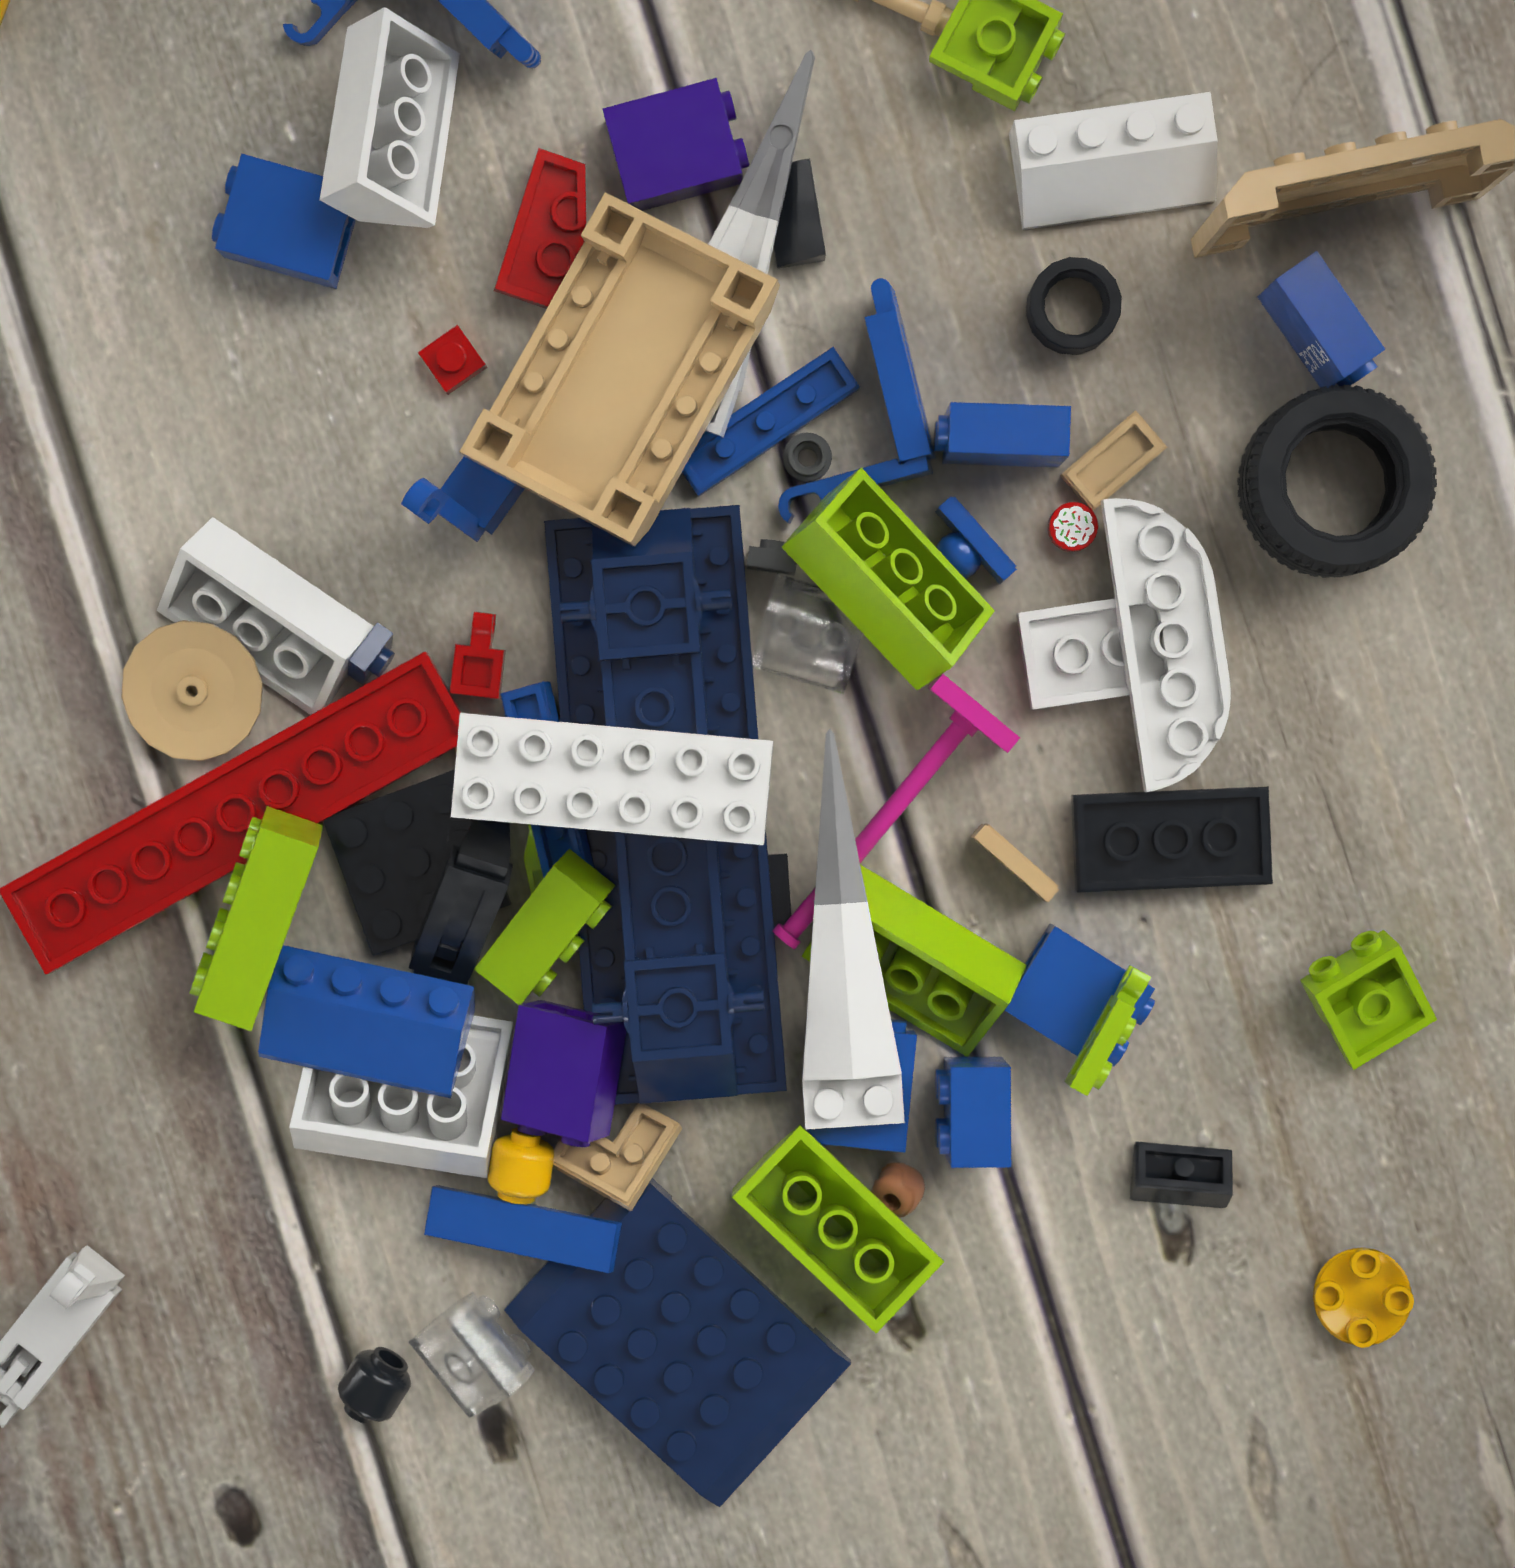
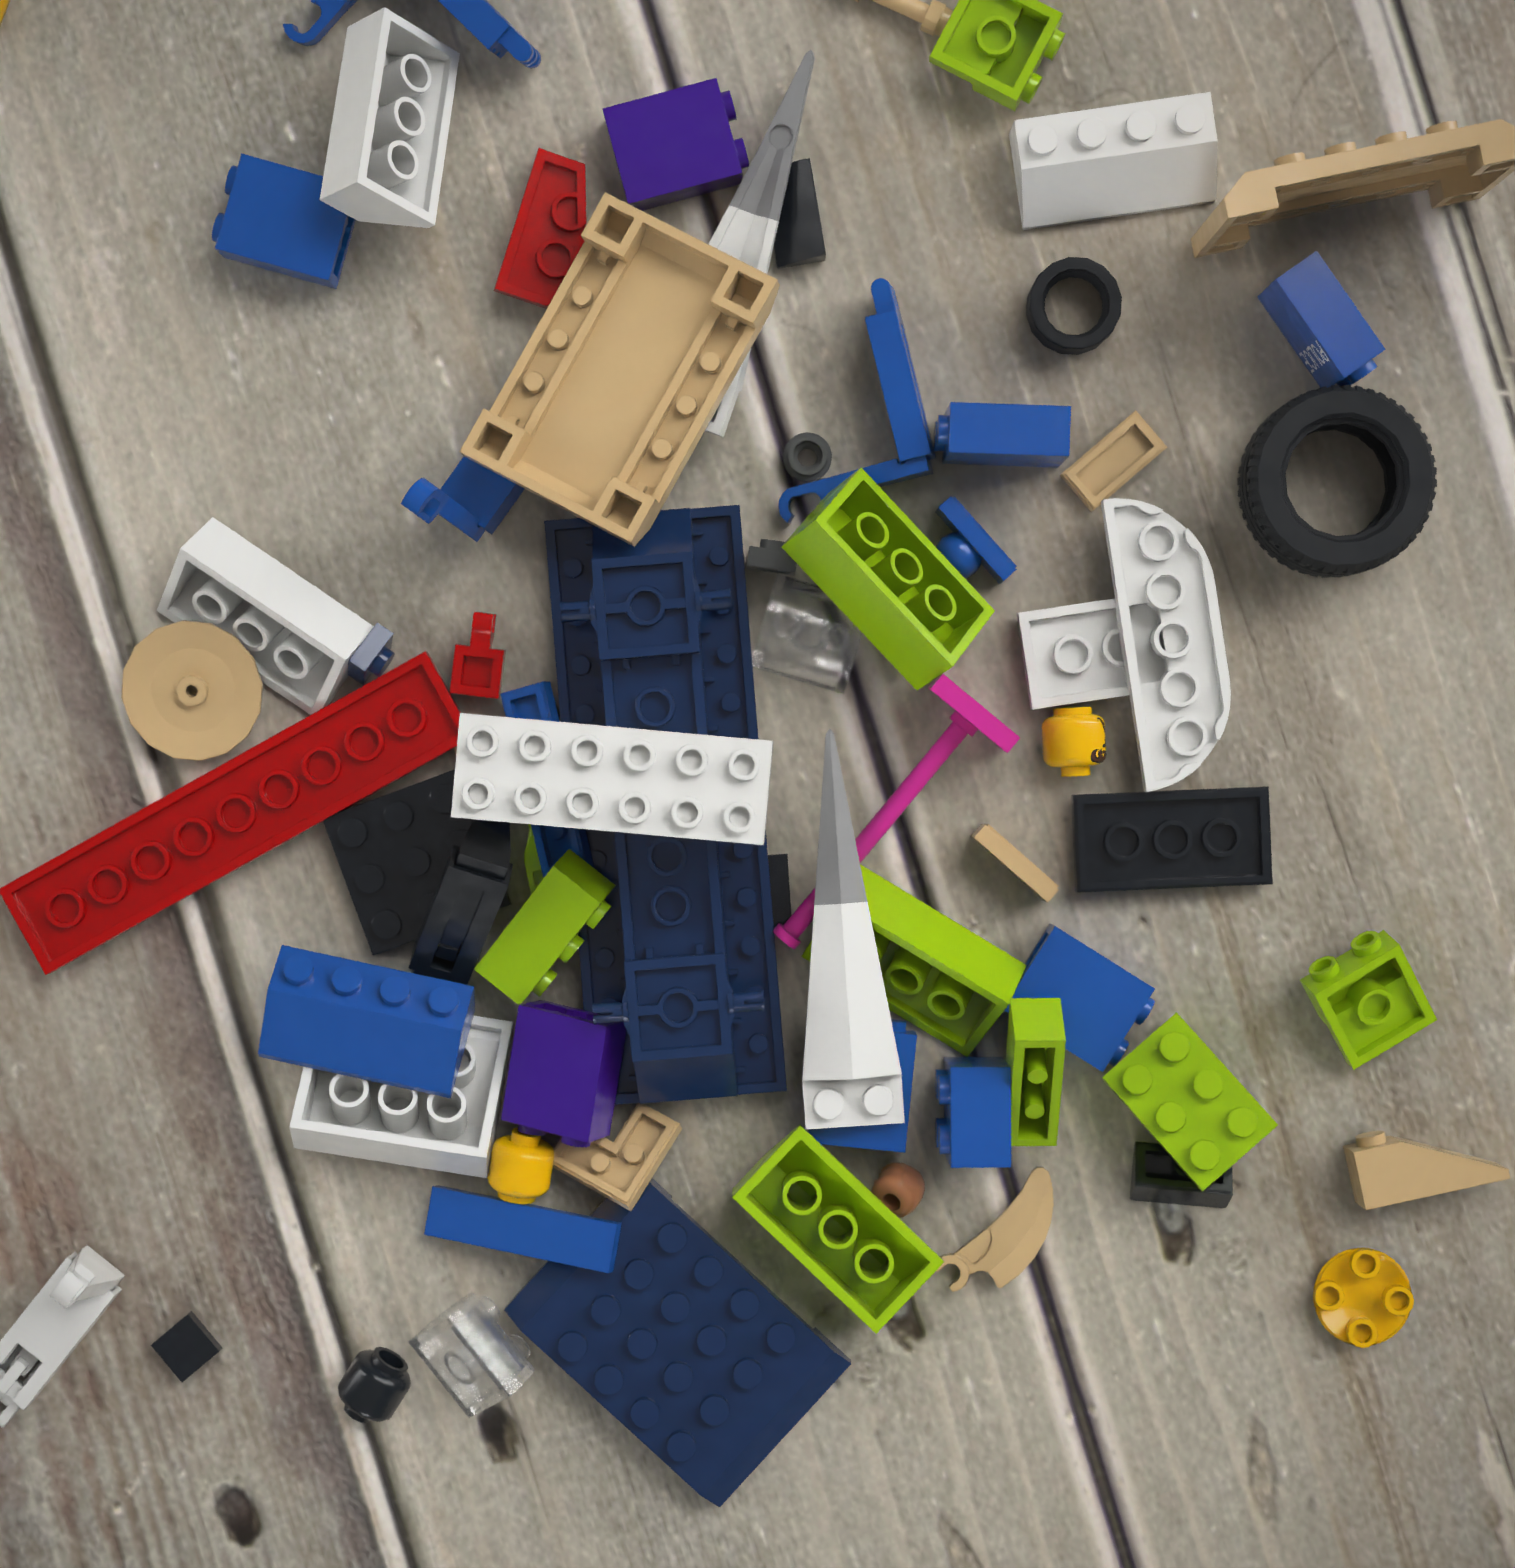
lime brick [189,806,323,1031] -> none
red plate [418,324,487,395] -> none
blue tile [682,347,860,497] -> none
tile [1048,502,1098,552] -> none
lime plate [1065,965,1151,1096] -> none
none -> black tile [151,1311,222,1382]
none -> tan piece [936,1167,1054,1292]
none -> lime brick [1006,998,1066,1146]
none -> yellow head [1041,707,1107,777]
none -> lime brick [1102,1012,1278,1192]
none -> tan slope [1343,1131,1511,1210]

